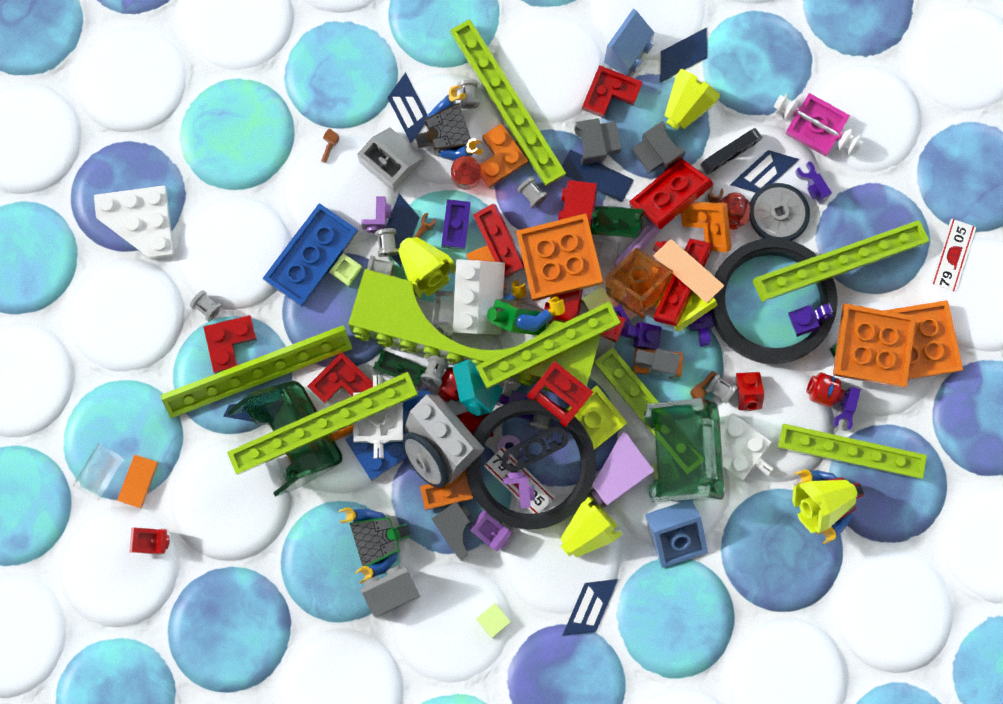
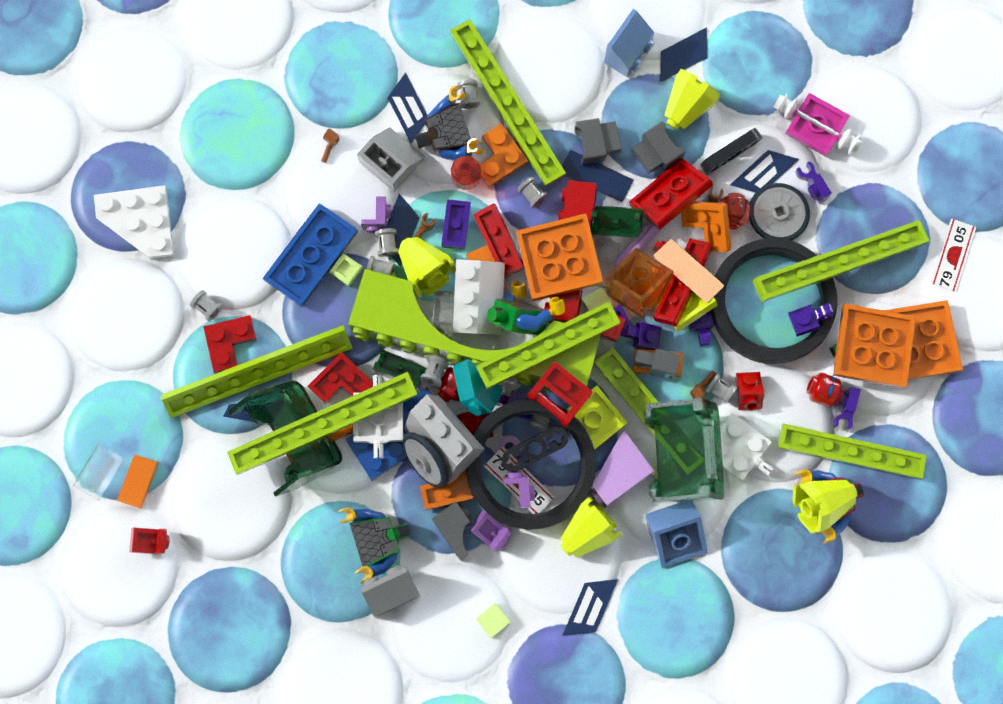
red plate [582,65,643,118] -> none

